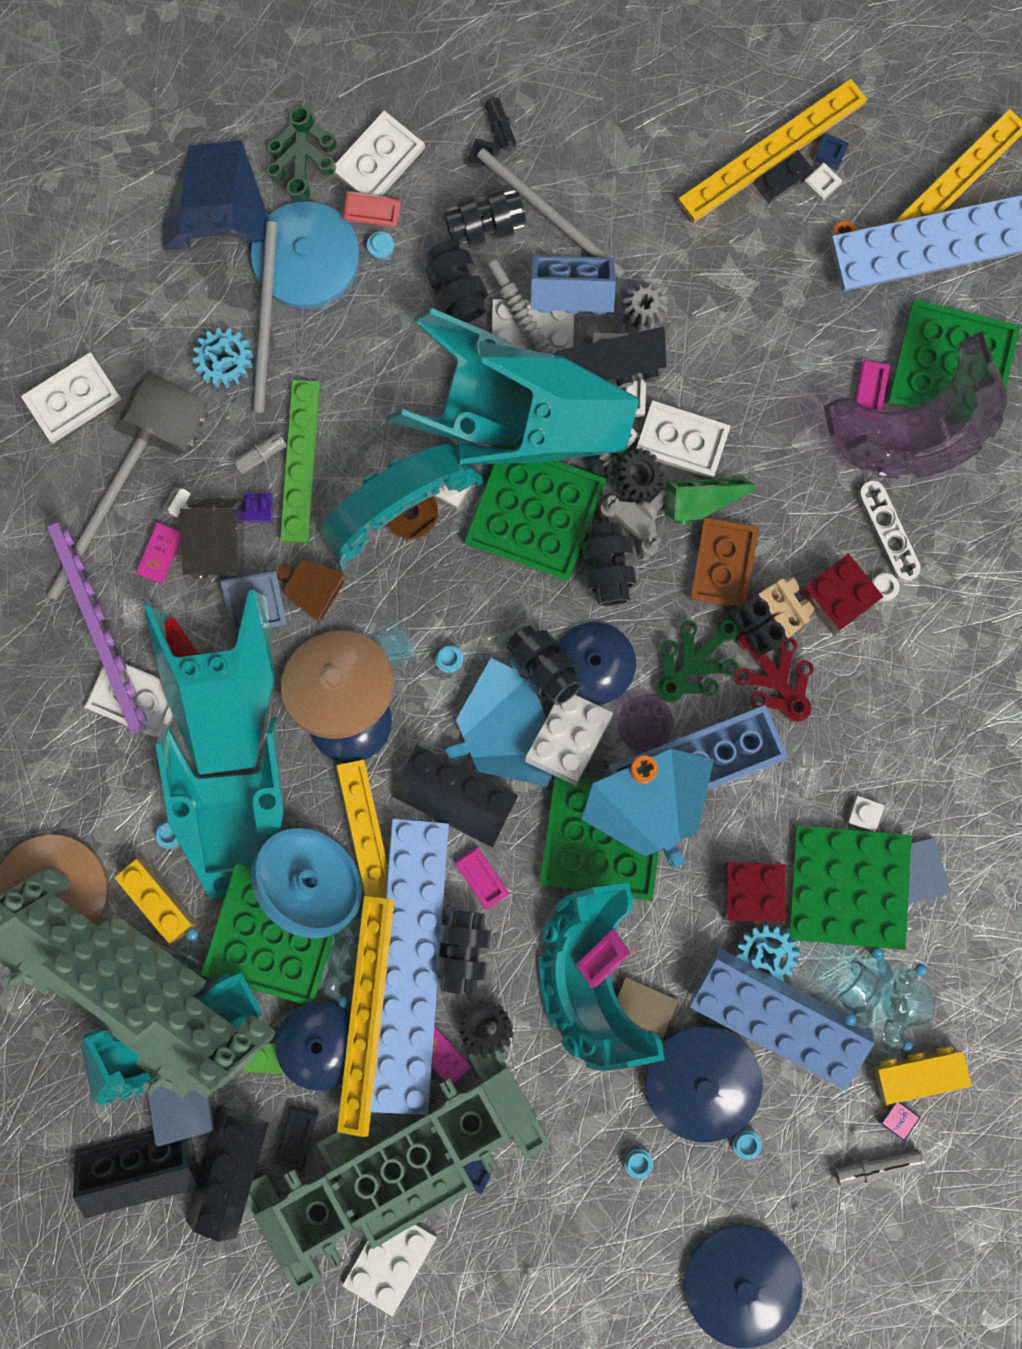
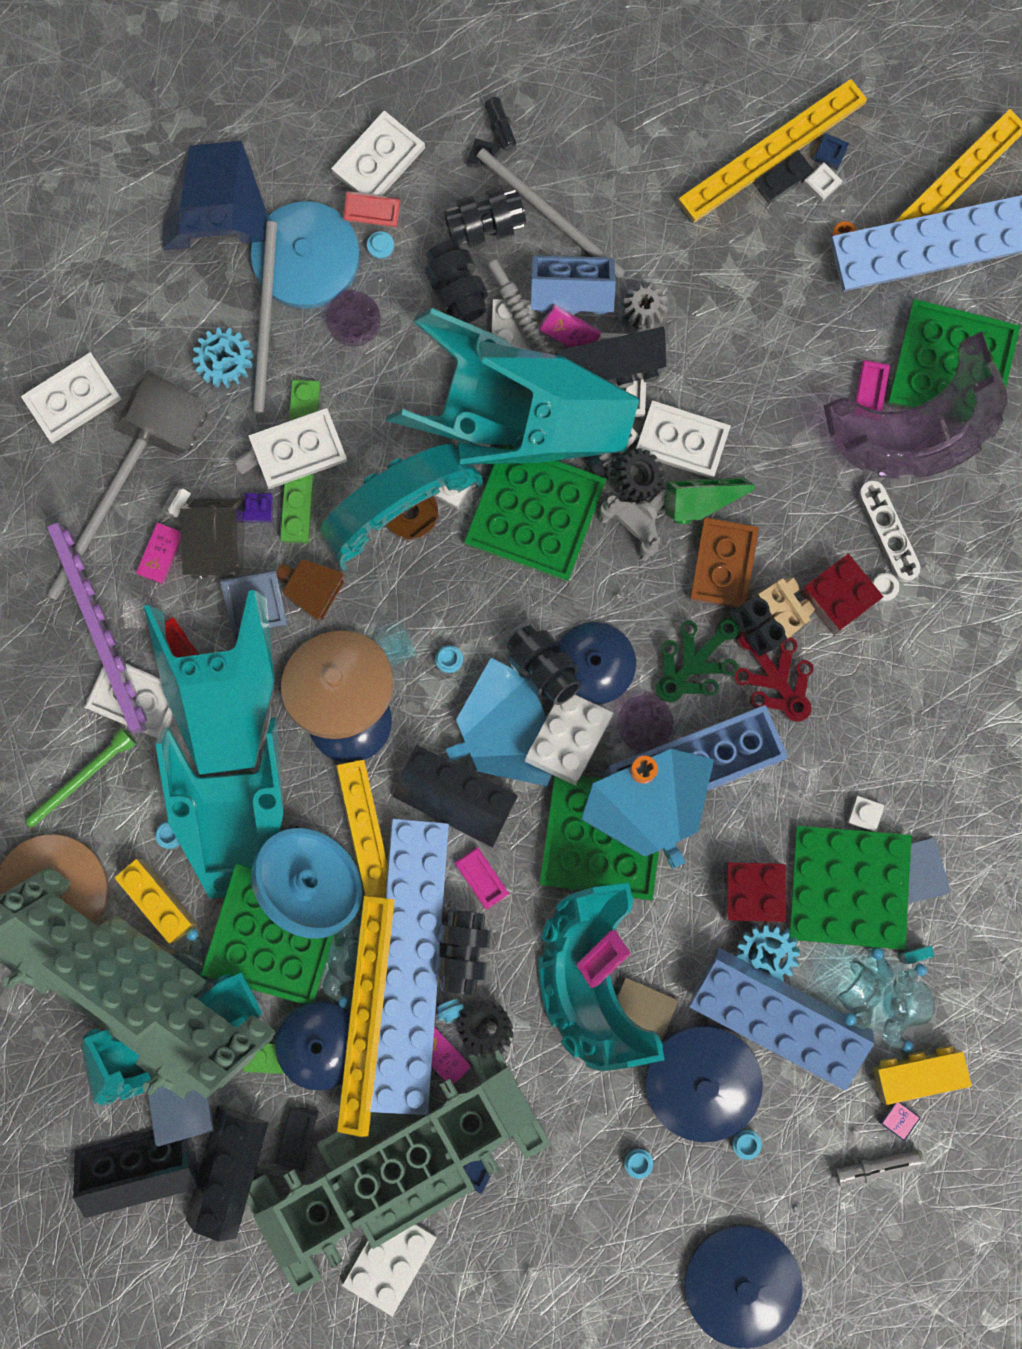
dark green plant [266,106,337,202] -> none
black piece [581,522,637,606] -> none
none -> bright green piece [25,727,137,827]
none -> white plate [249,408,347,489]
none -> clear purple tile [326,290,381,347]
none -> medium azure plate [437,999,465,1024]
none -> dark pink tile [539,304,601,348]
none -> teal tile [898,945,935,965]

